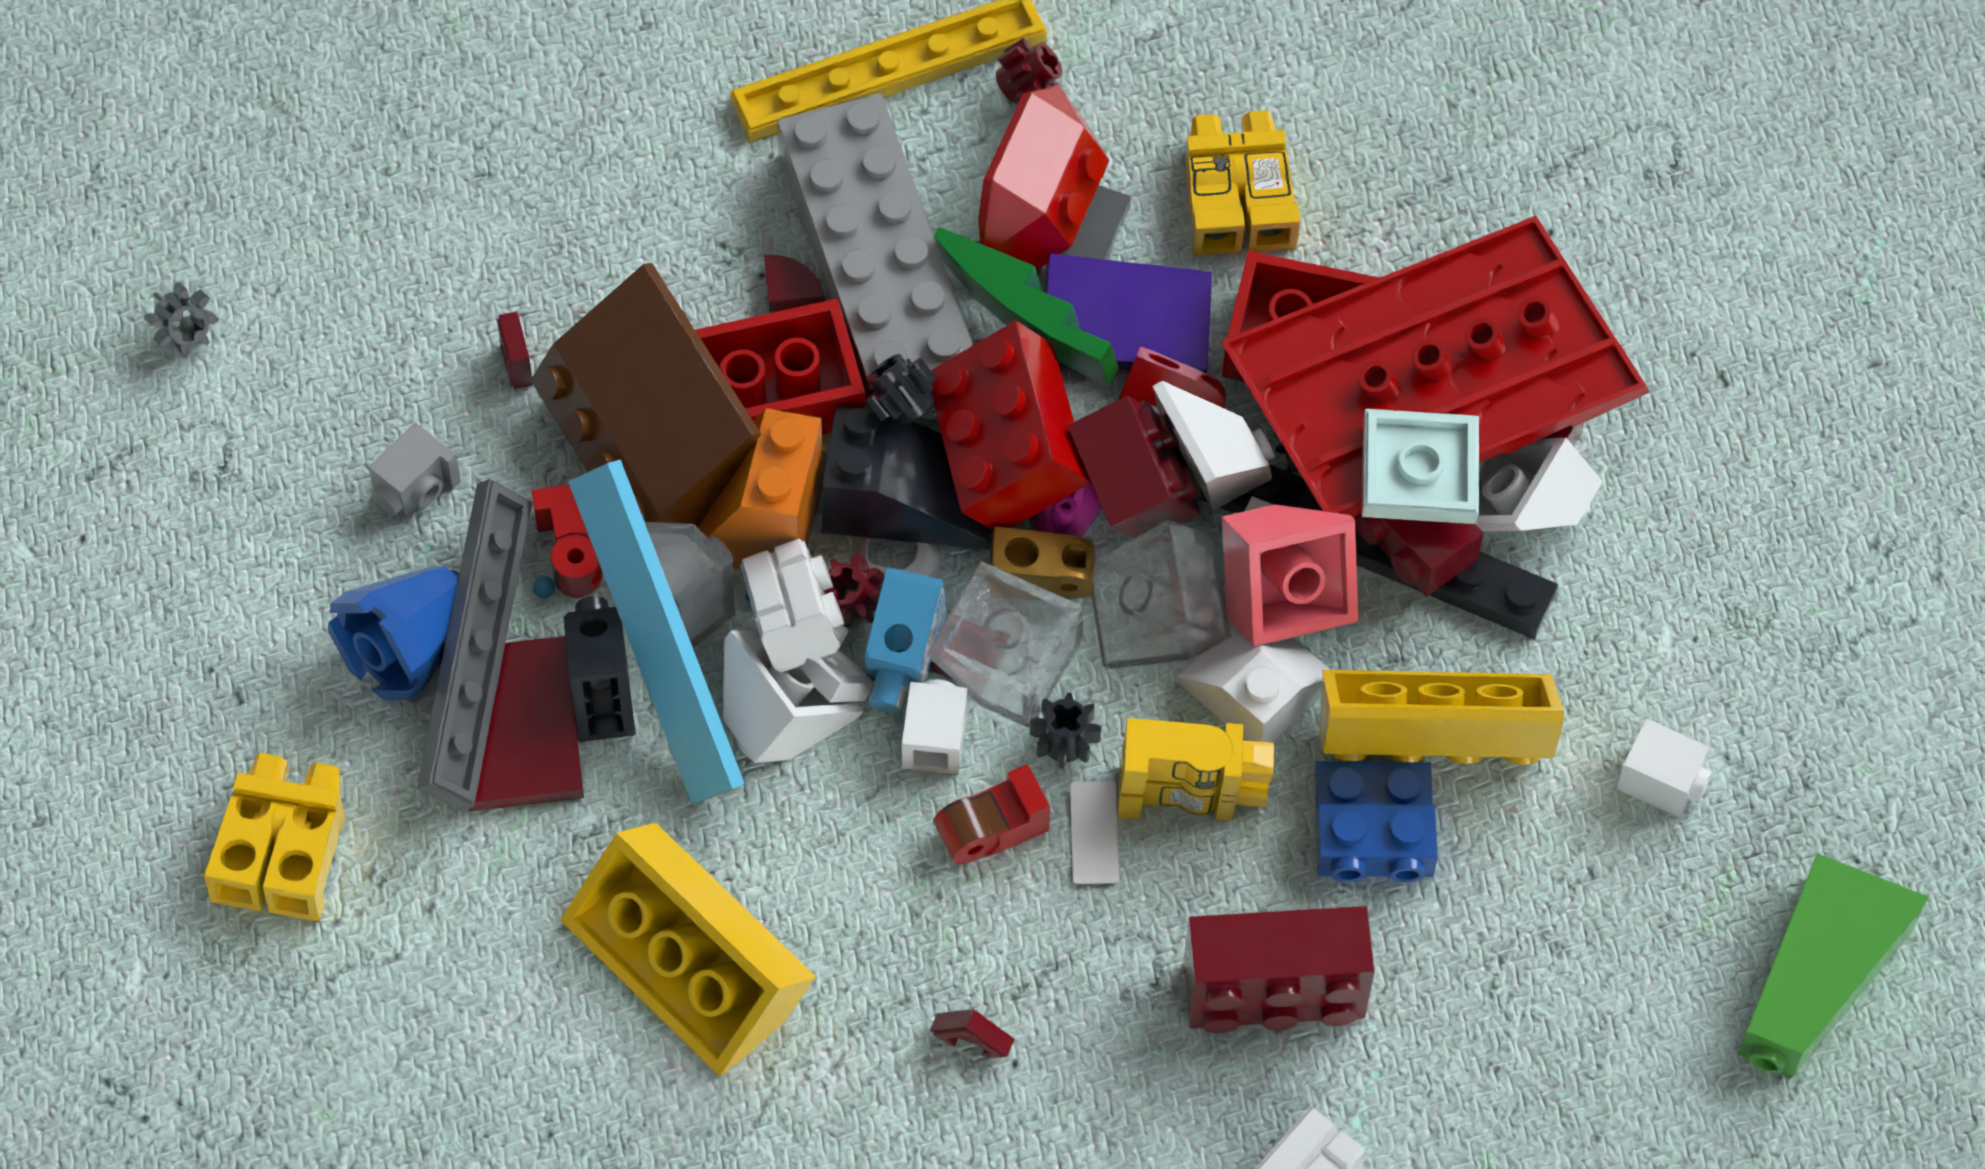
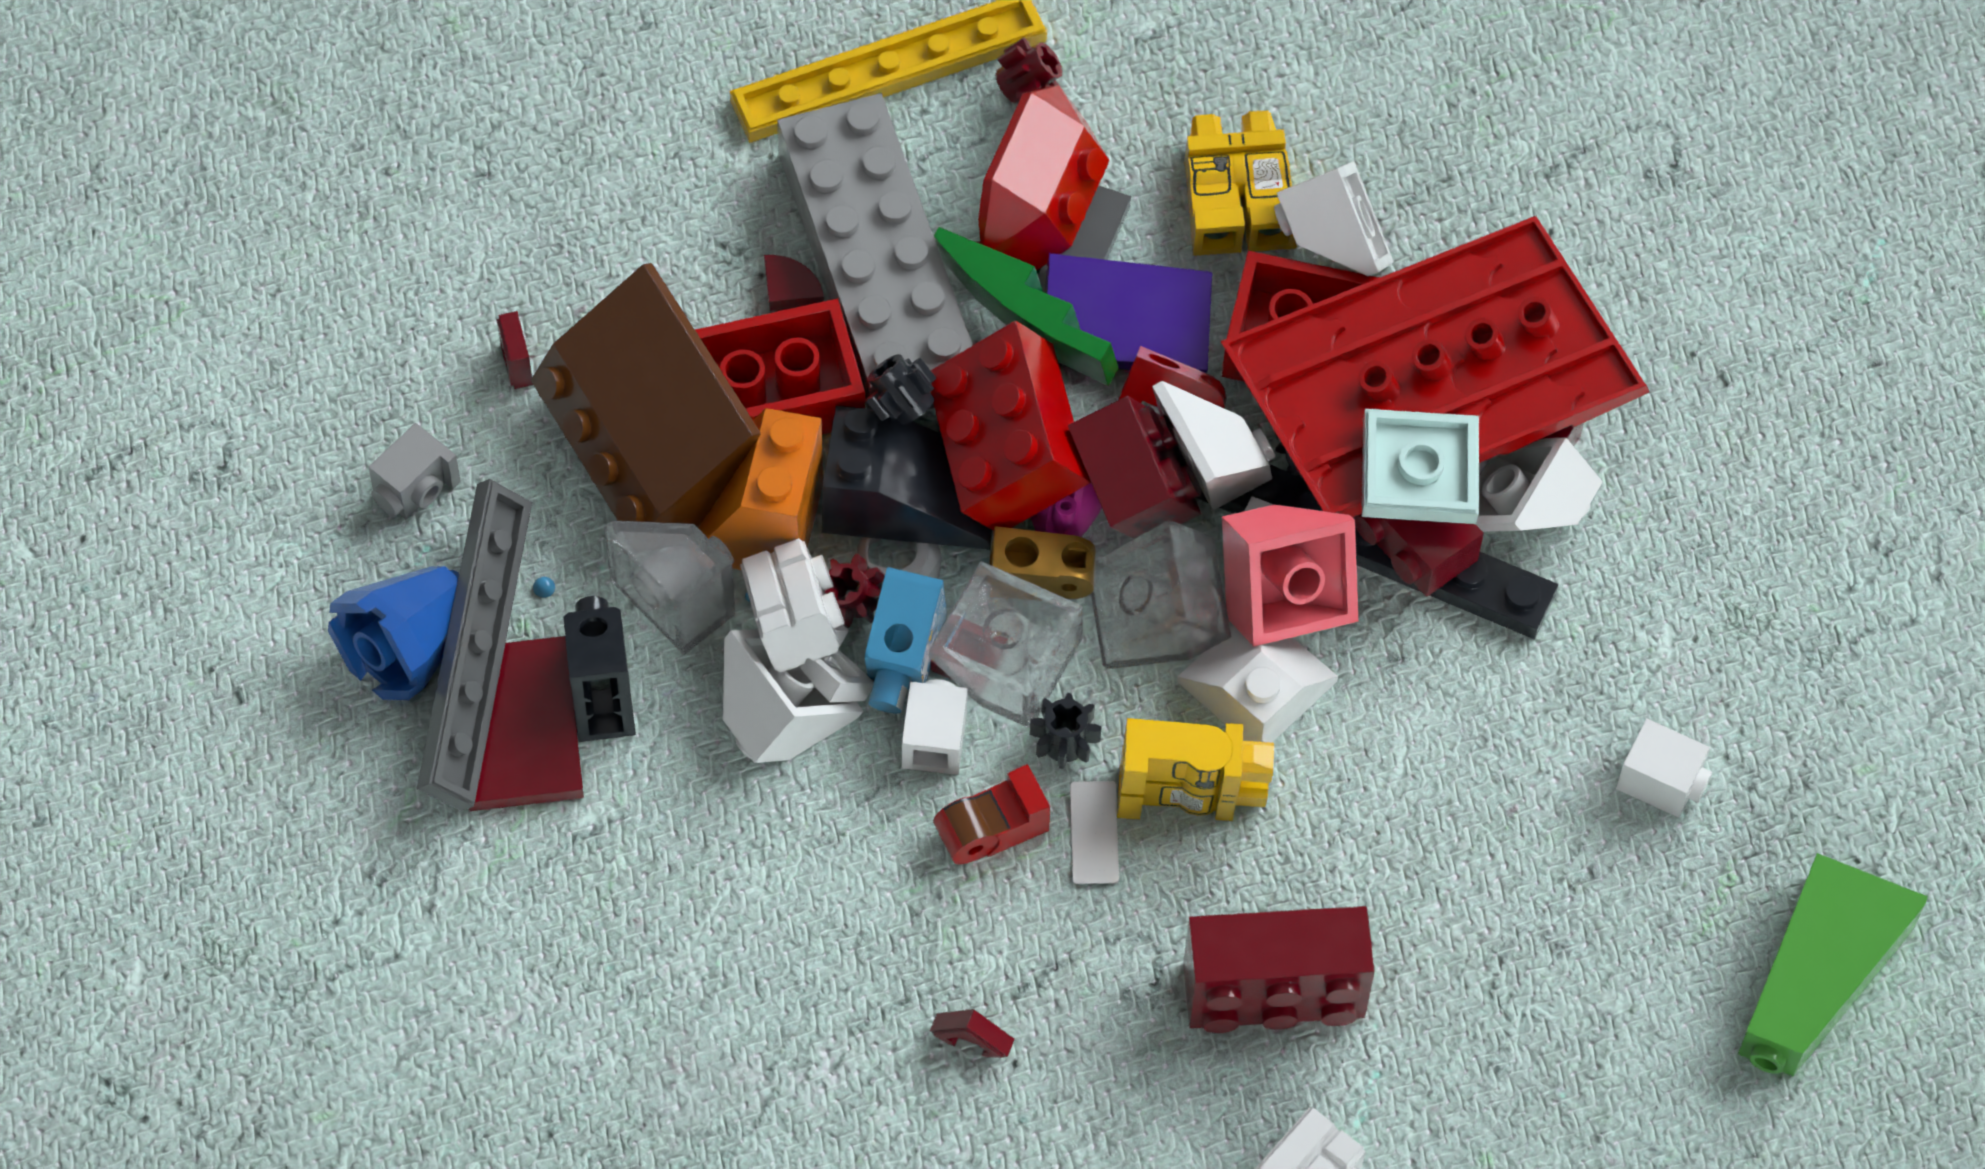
black gear [144,282,219,355] -> none
yellow hips [204,753,345,922] -> none
red leg [531,484,602,598] -> none
yellow slope [560,822,816,1076] -> none
medium azure tile [568,460,745,805] -> none
blue plate [1314,761,1438,883] -> none
yellow slope [1319,670,1564,765] -> none
none -> white slope [1274,161,1394,276]

